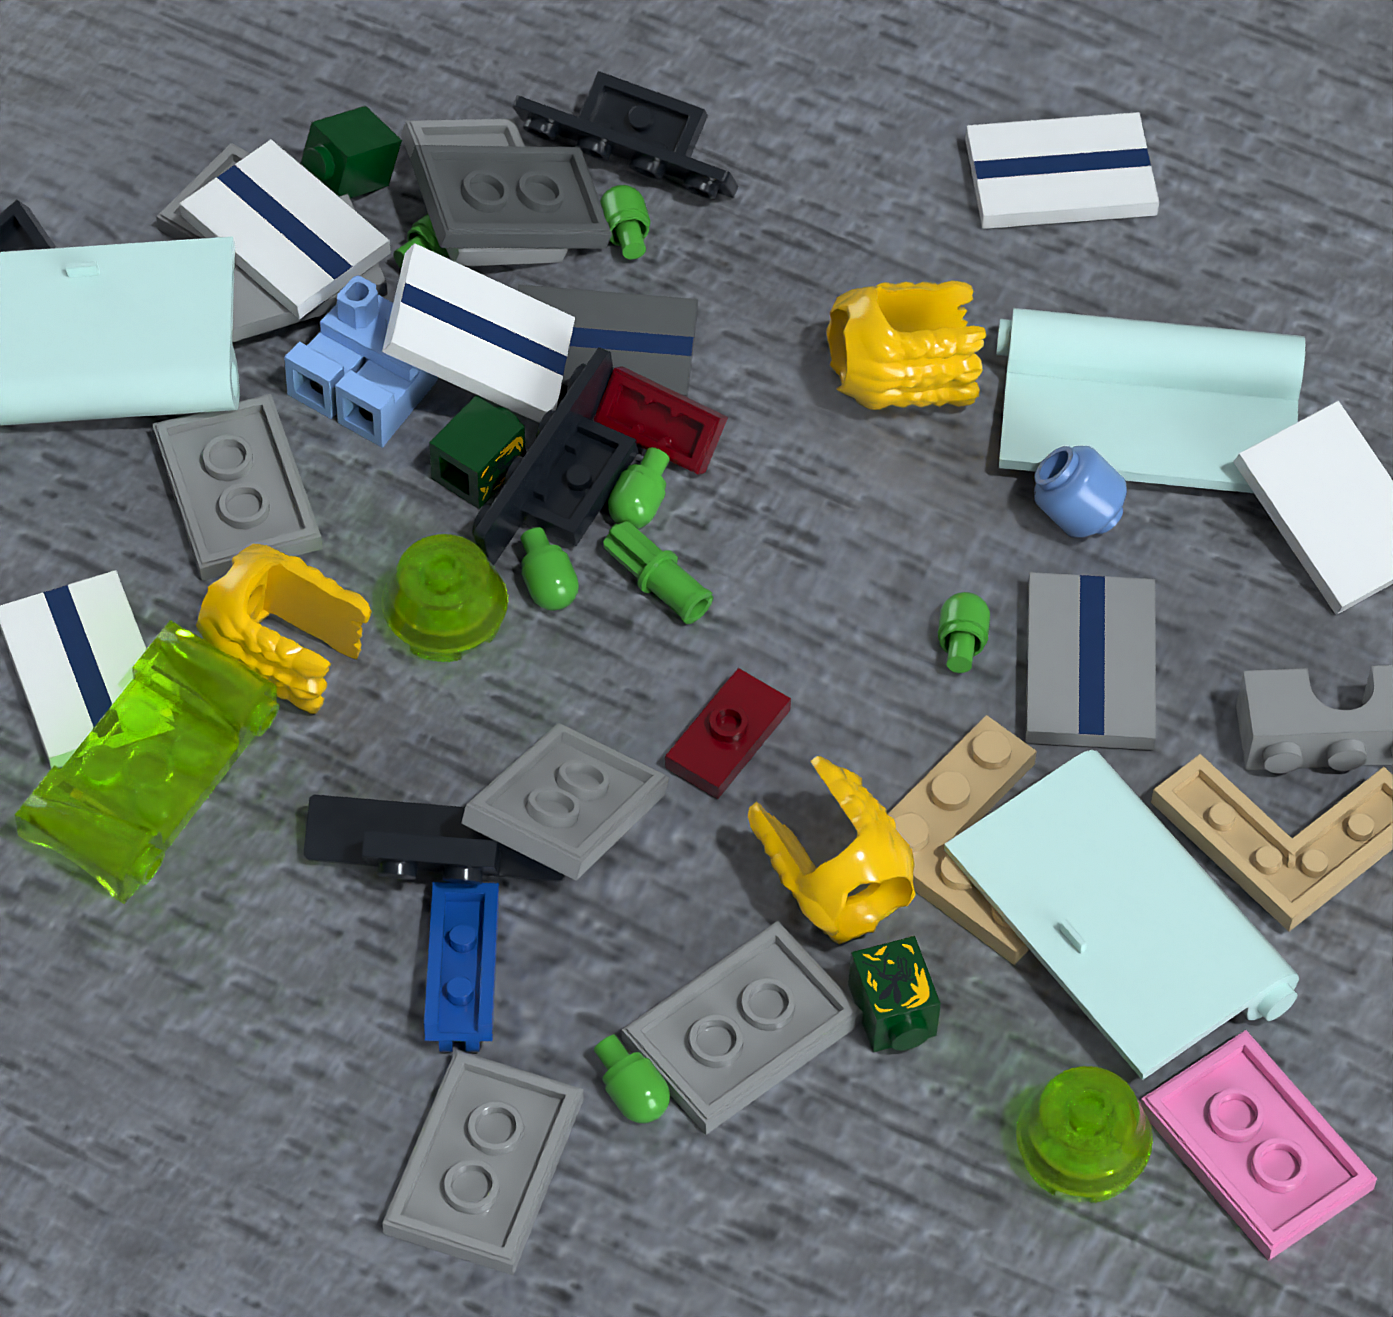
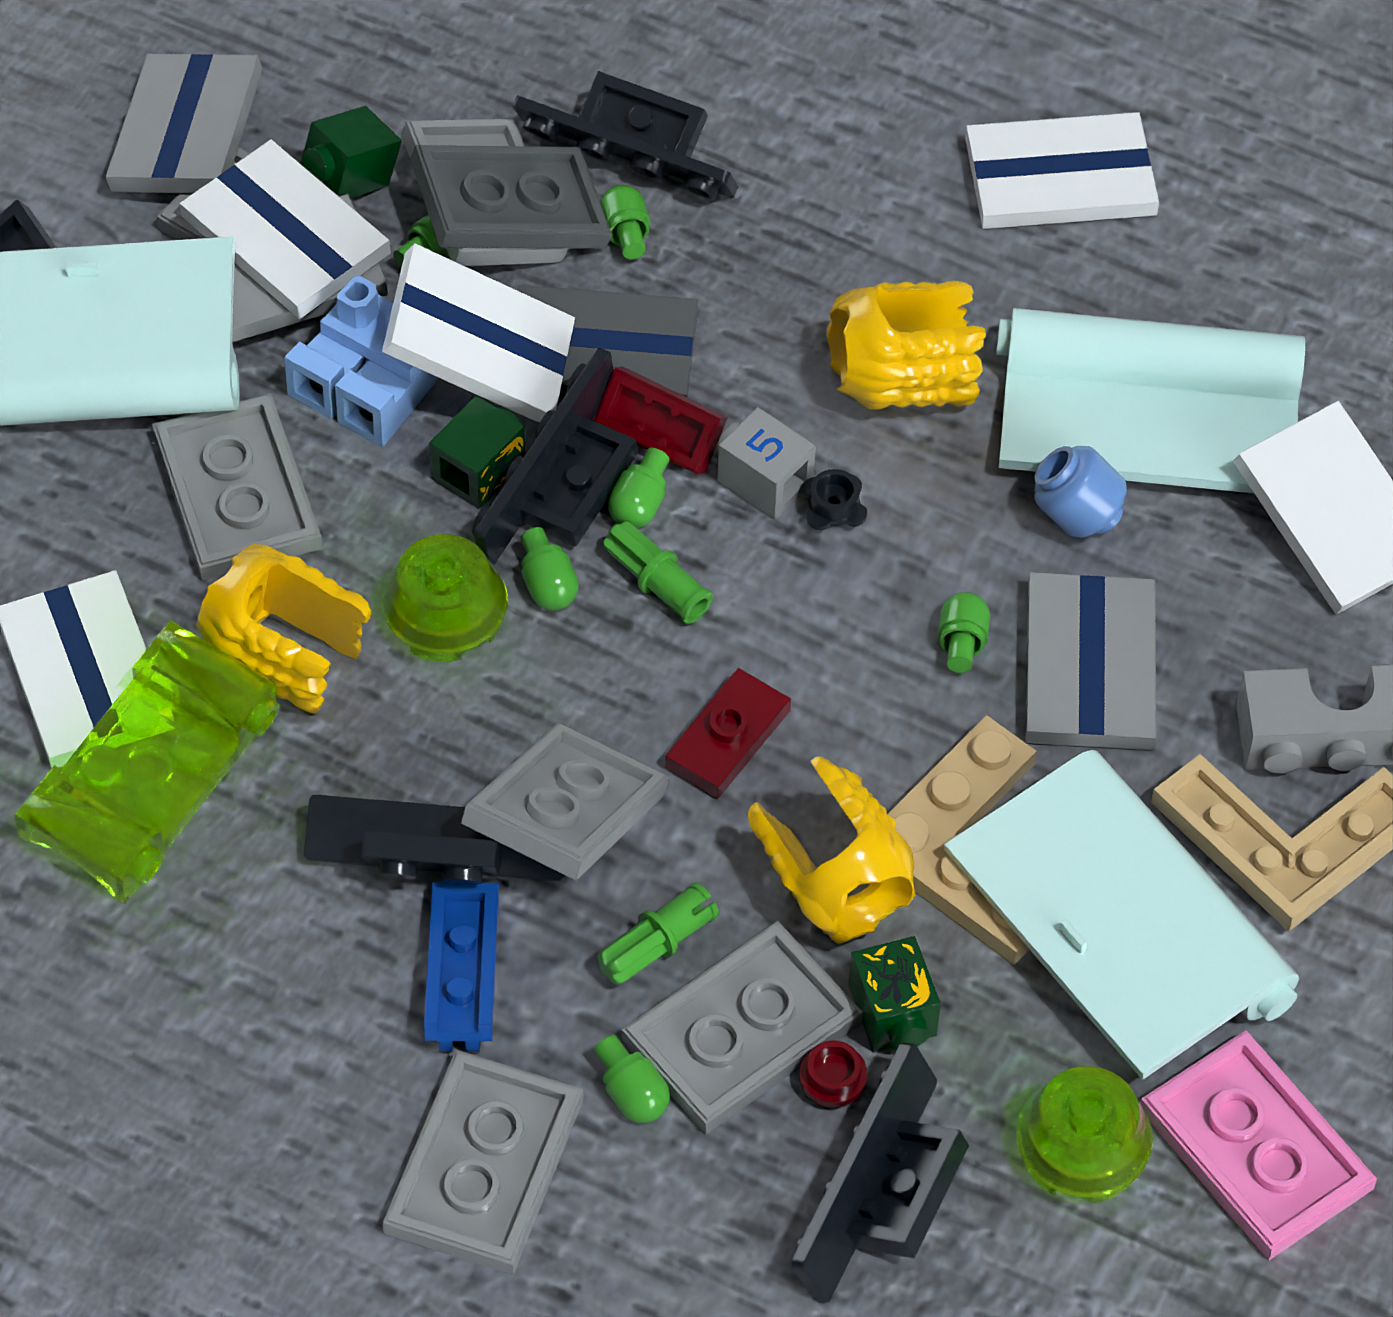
none -> light grey tile [106,54,262,193]
none -> bright green axle [597,883,719,984]
none -> light grey brick [716,407,816,520]
none -> black bracket [791,1042,969,1303]
none -> dark red plate [799,1040,867,1107]
none -> black plate [801,469,867,530]

